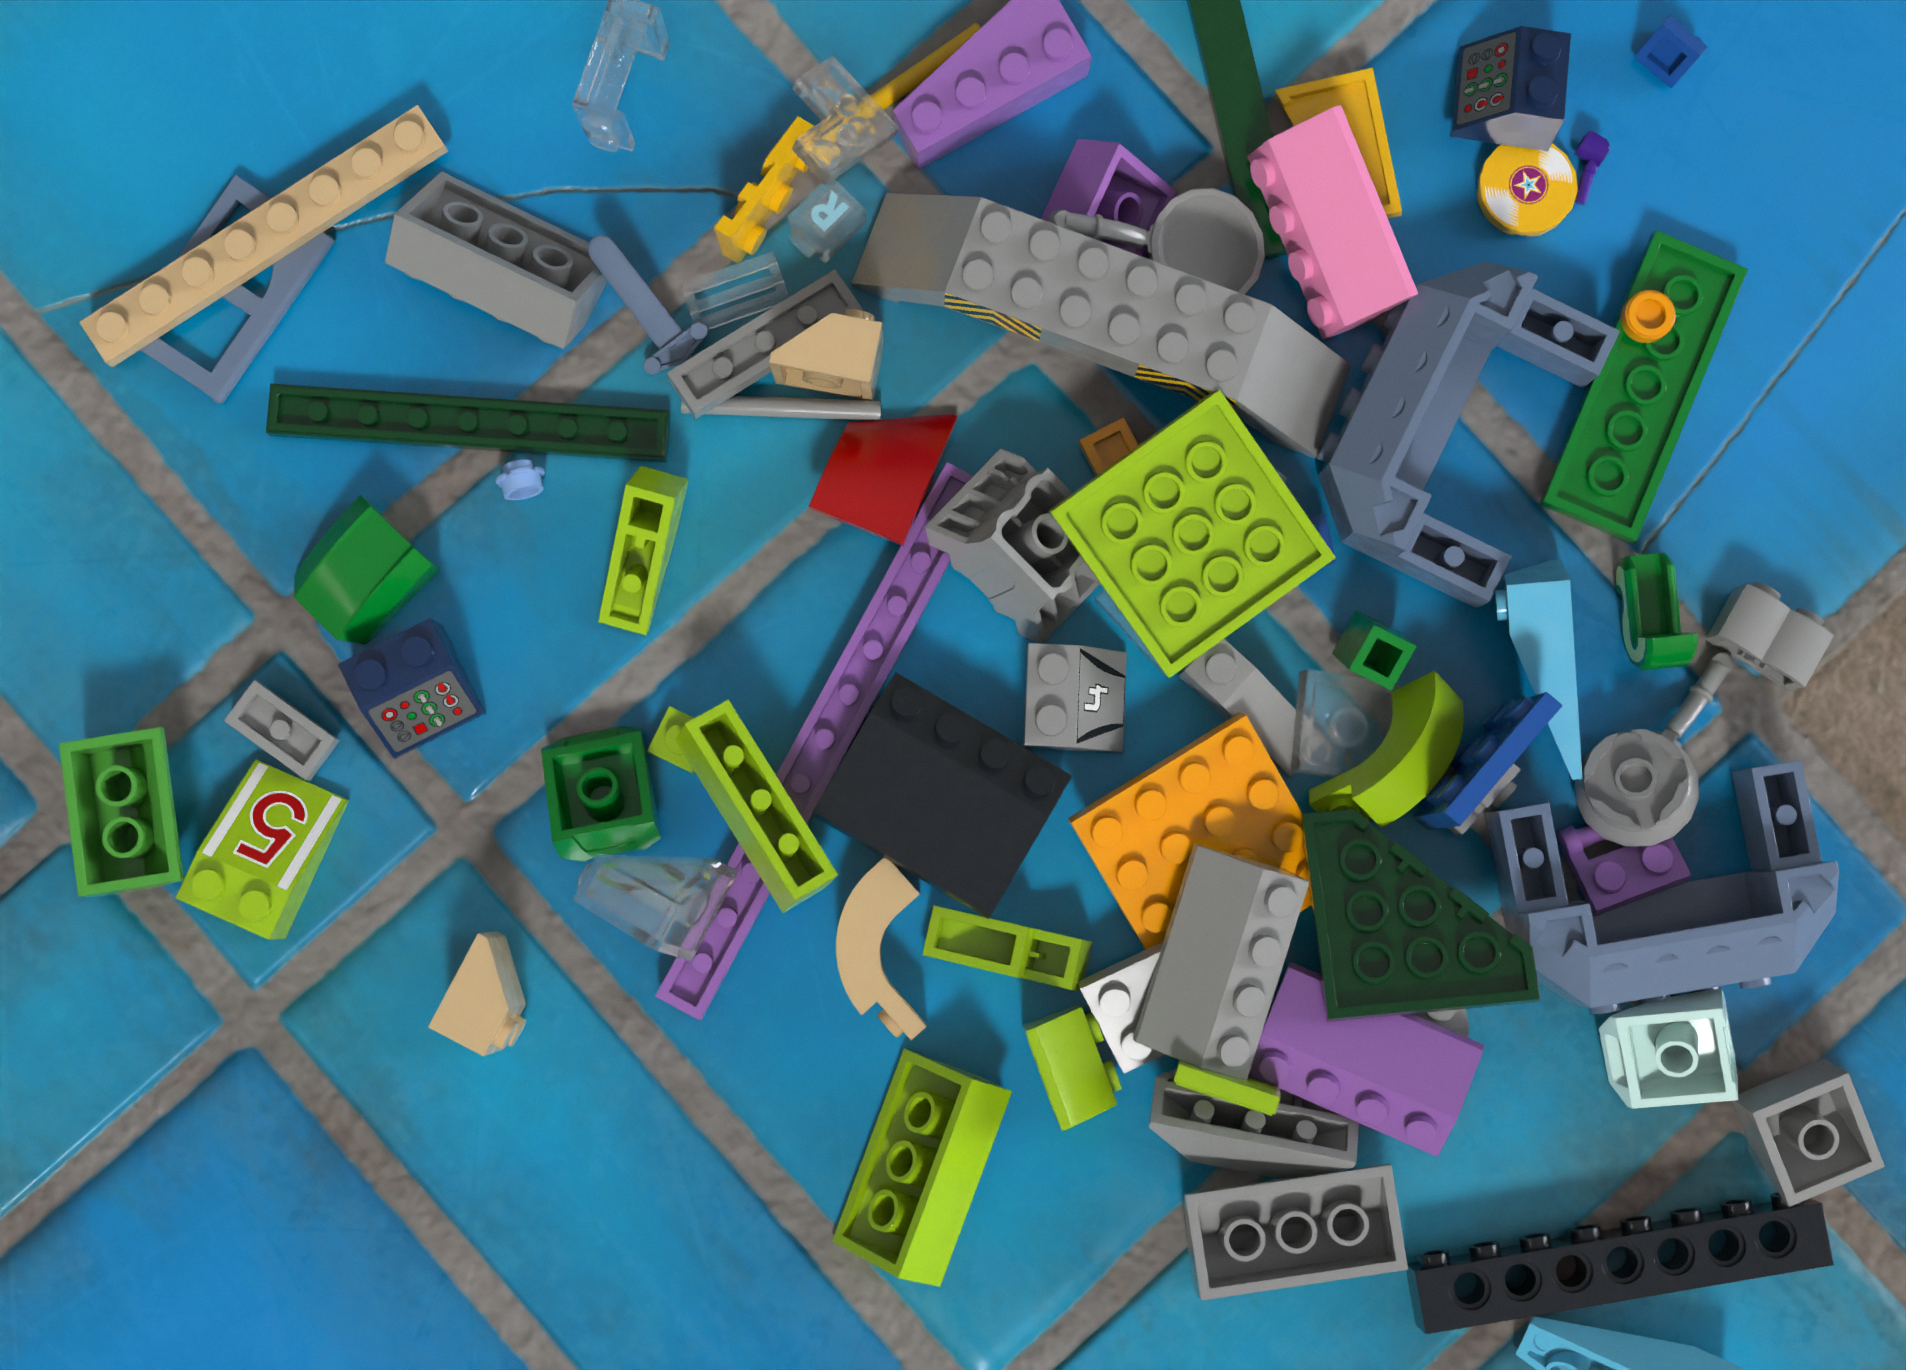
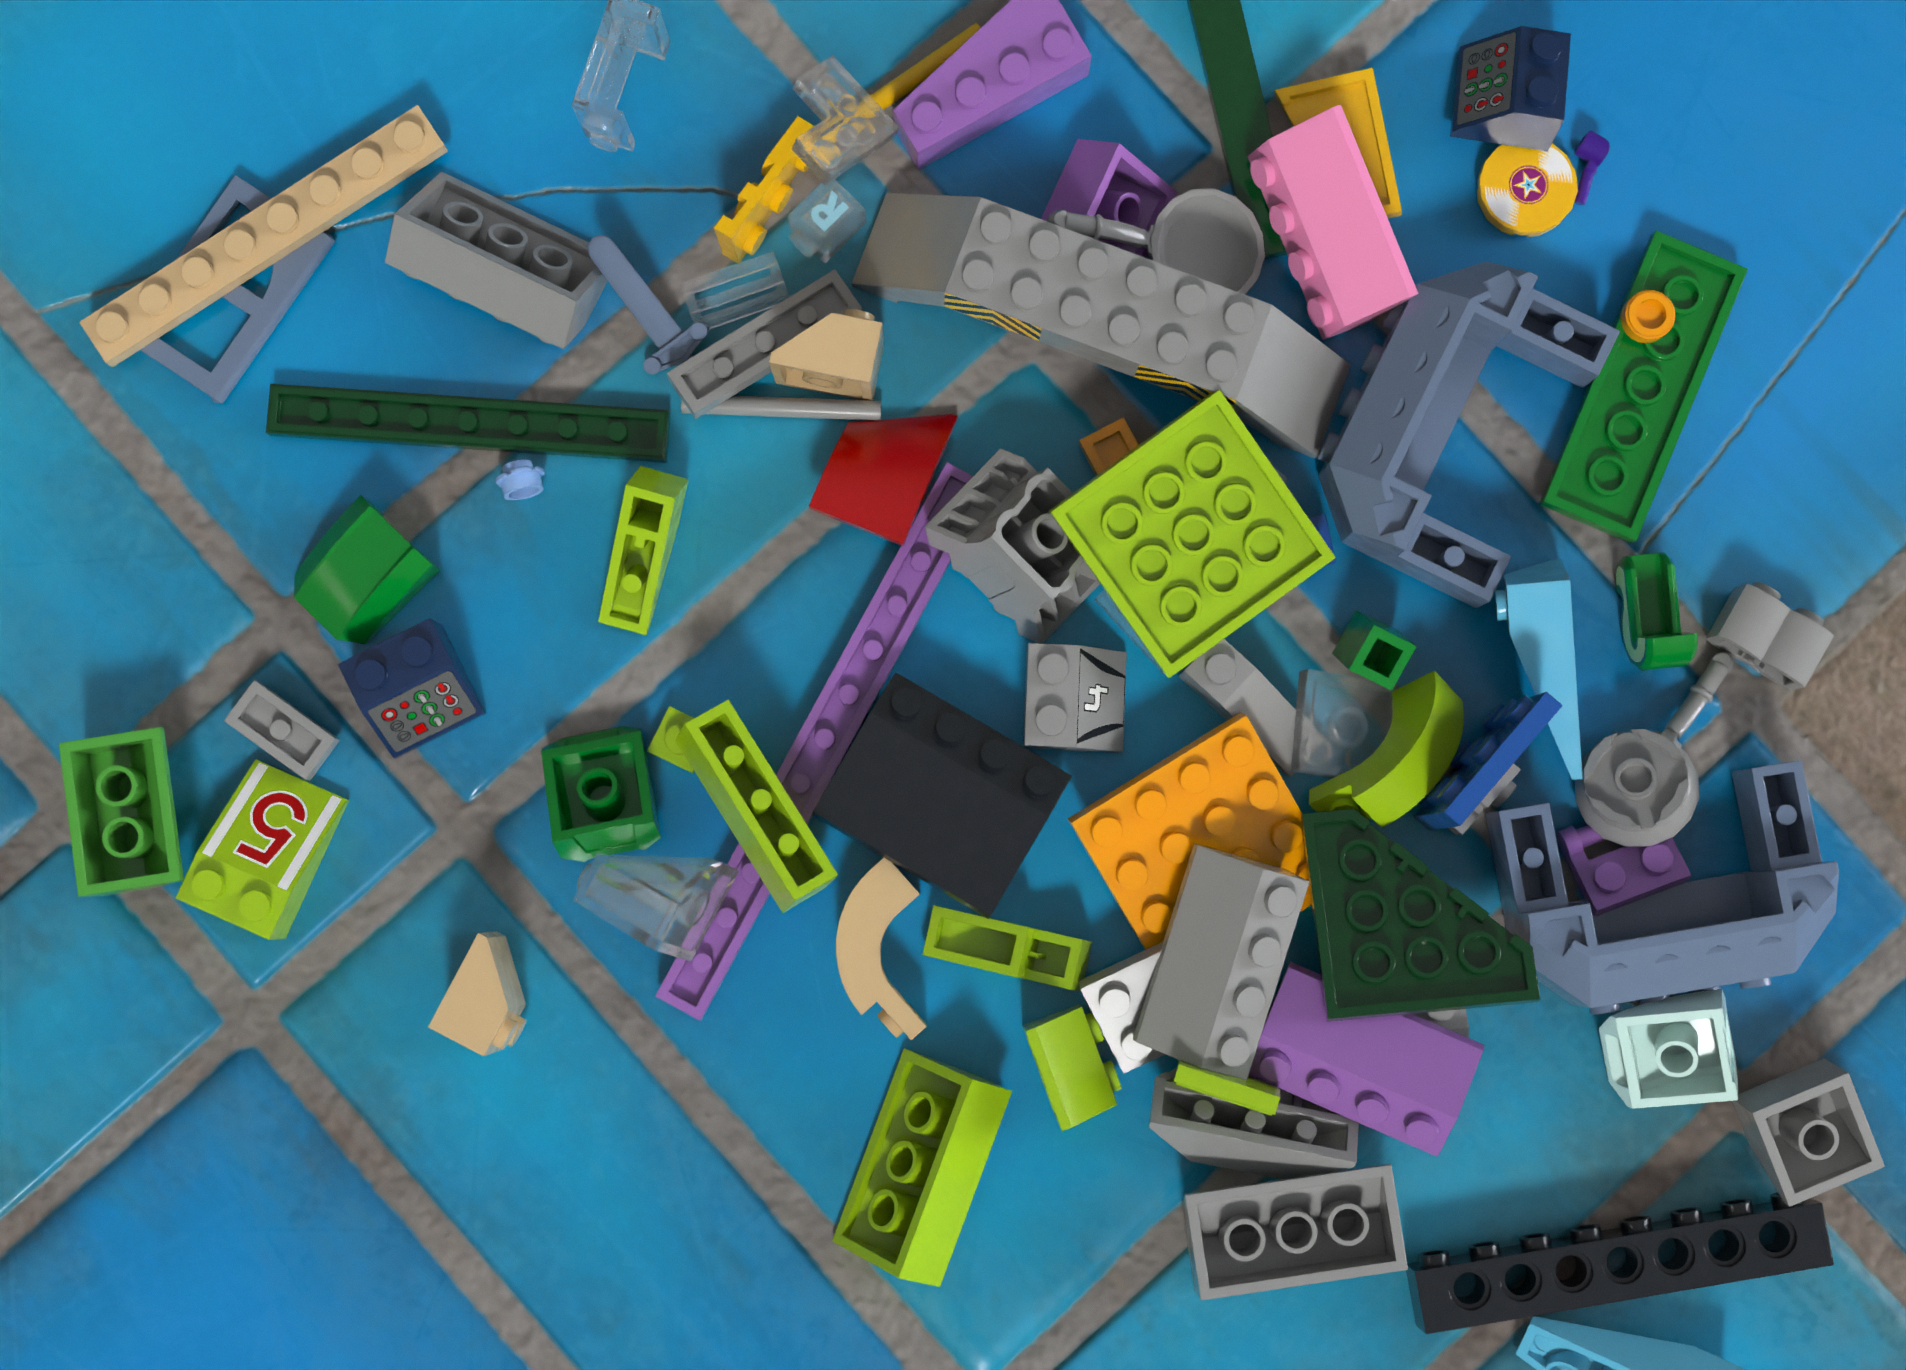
blue tile [1634,15,1708,88] -> none

